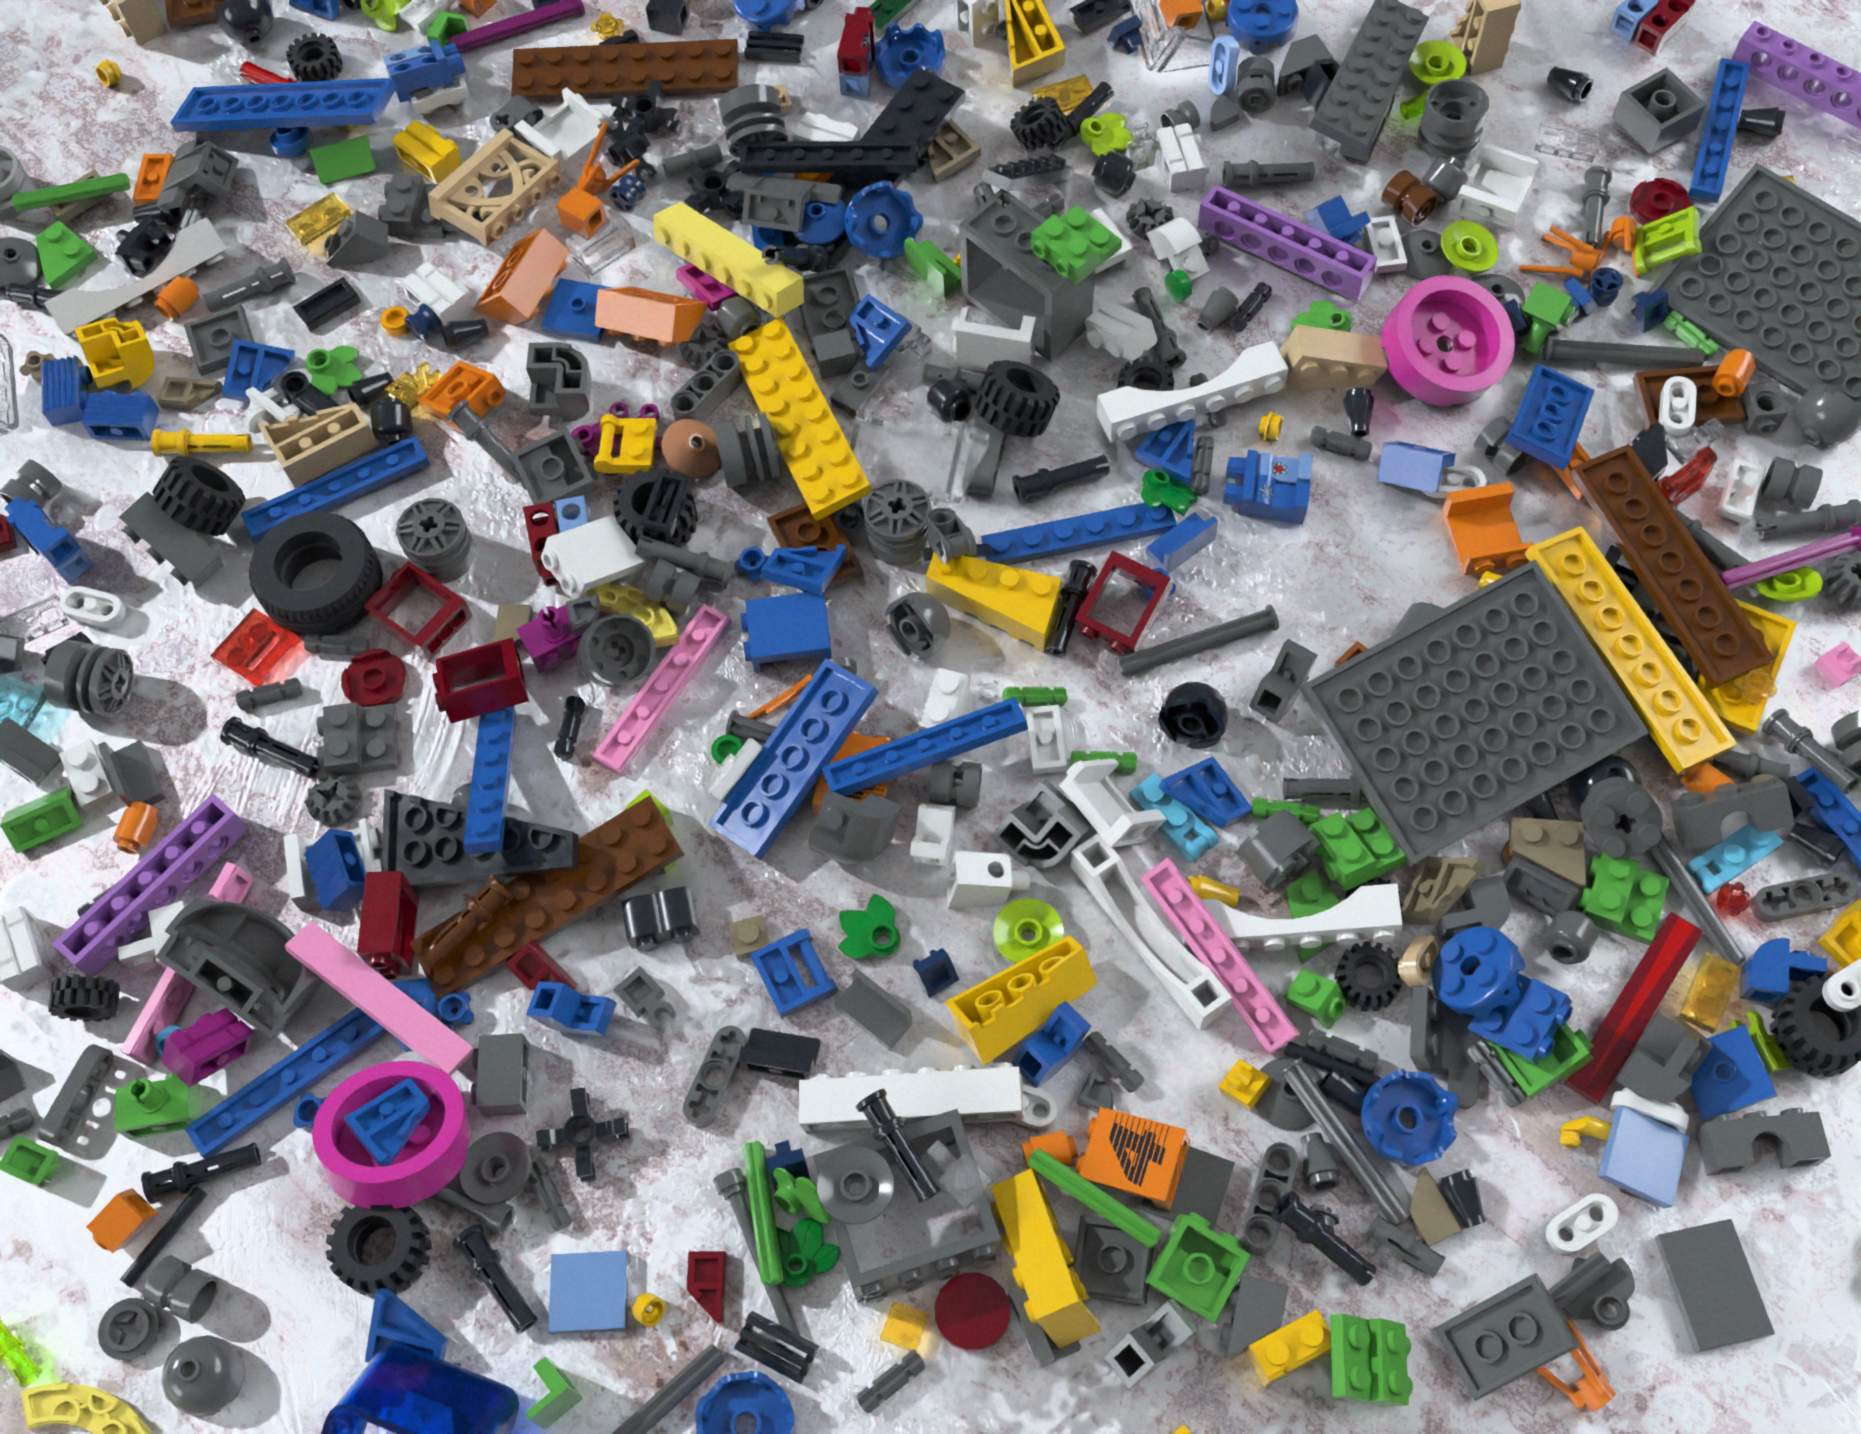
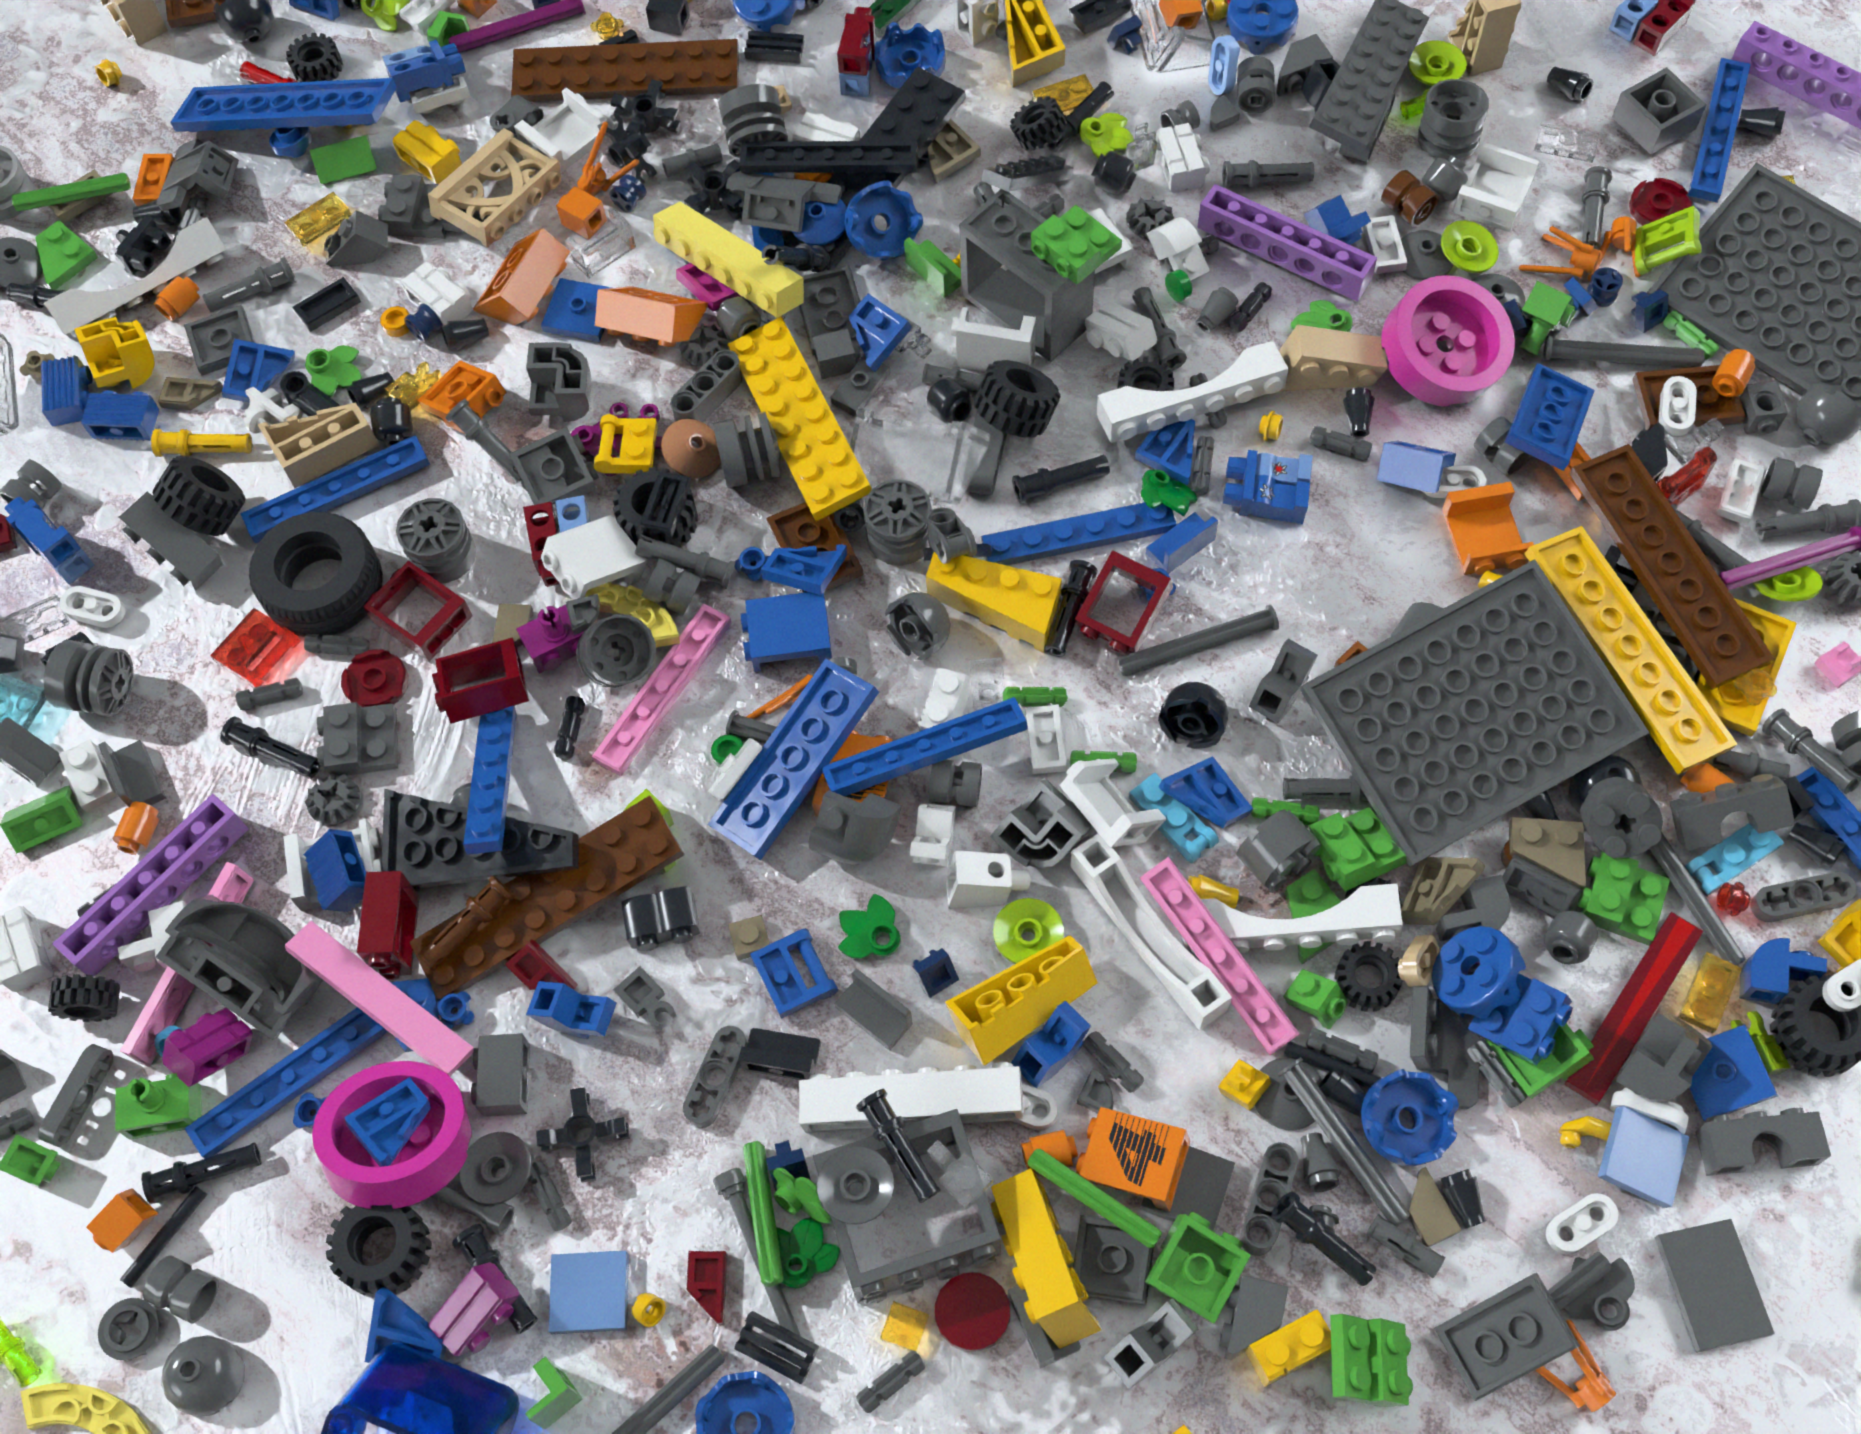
none -> magenta brick [428,1262,520,1357]

